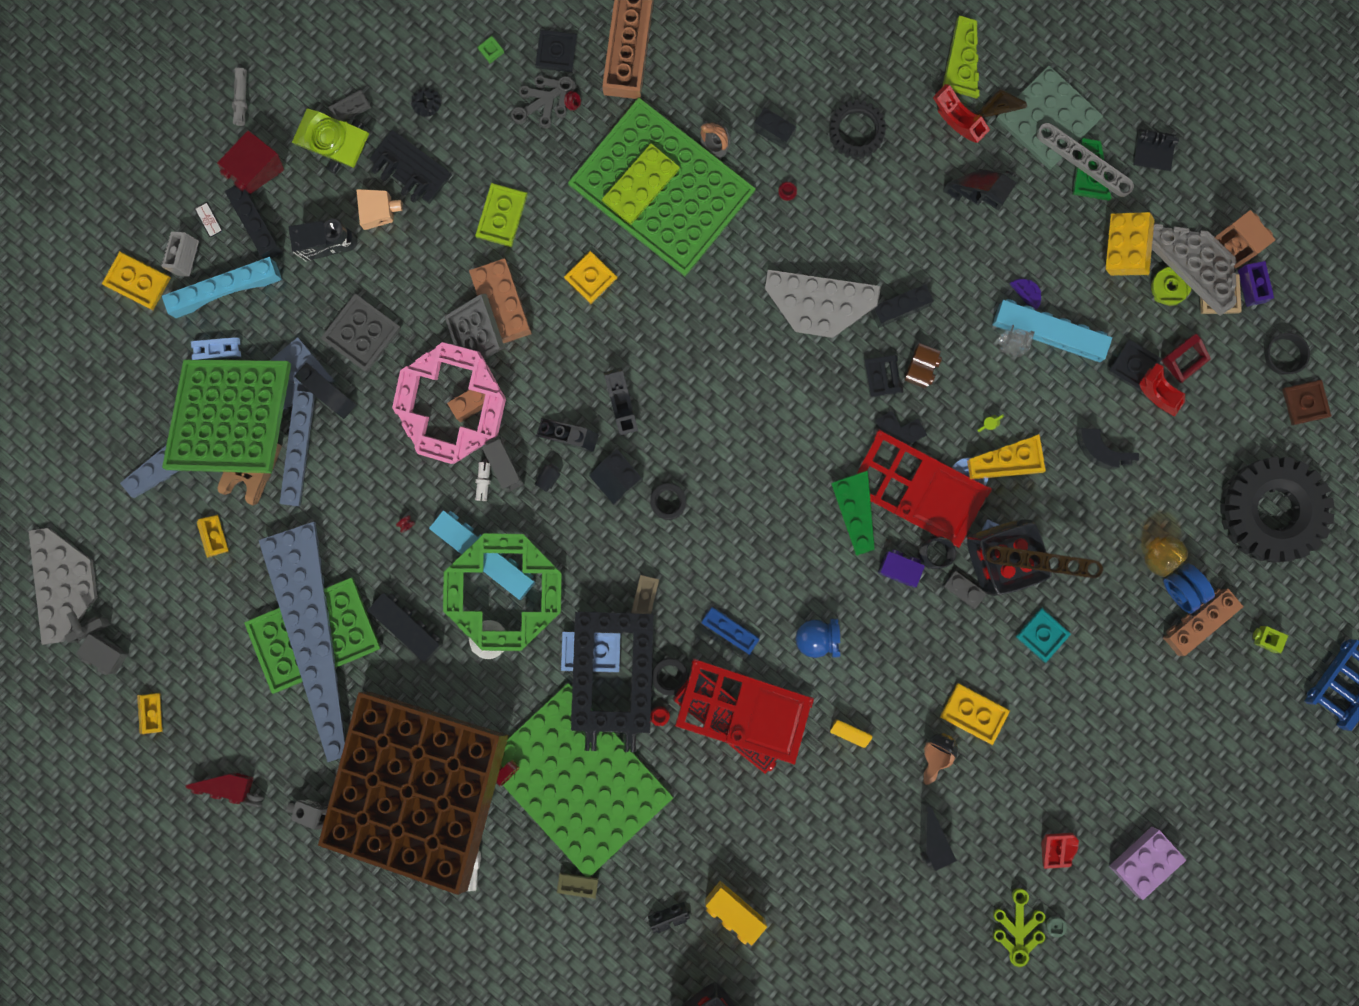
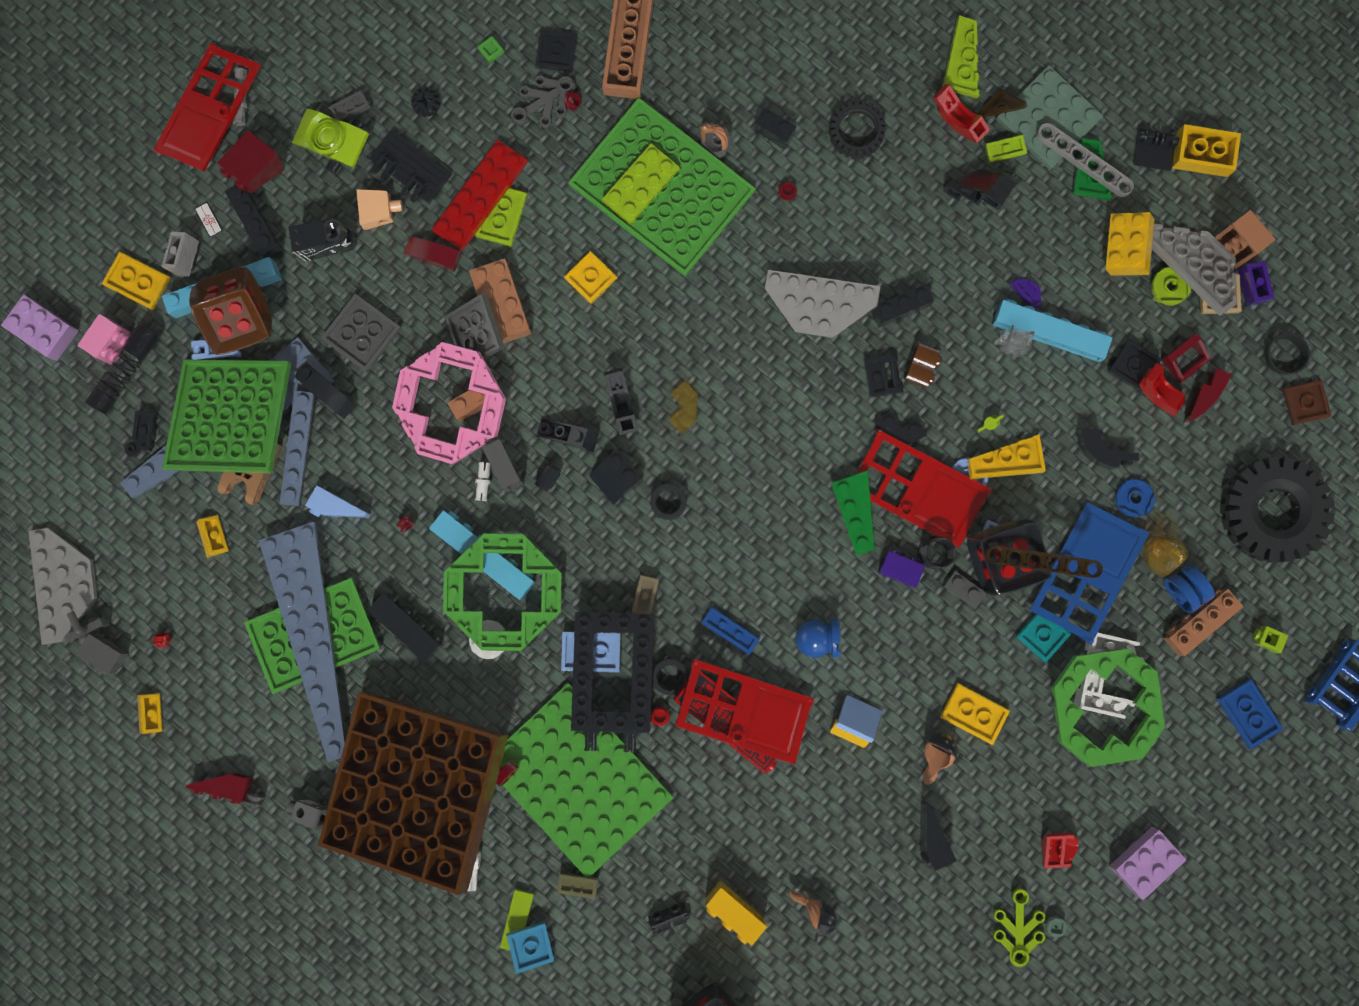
none -> lavender brick [1,294,79,361]
none -> bright pink piece [77,314,132,365]
none -> black piece [85,323,160,415]
none -> black hinge [124,411,157,457]
none -> red plate [152,633,172,648]
none -> red door [153,43,261,172]
none -> reddish brown piece [189,267,272,355]
none -> light blue slope [305,485,371,518]
none -> dark red slope [403,236,462,272]
none -> red plate [432,140,528,252]
none -> lime tile [500,889,534,951]
none -> dark azure plate [506,921,554,974]
none -> clear yellow tile [669,381,698,435]
none -> piece [789,891,837,943]
none -> light blue tile [836,695,882,743]
none -> lime plate [985,135,1027,164]
none -> blue door [1030,502,1150,644]
none -> bright green plate [1051,648,1165,767]
none -> white wedge [1074,631,1144,719]
none -> blue tile [1115,479,1155,518]
none -> yellow brick [1172,124,1241,177]
none -> dark red slope [1184,368,1232,423]
none -> blue tile [1216,679,1283,749]

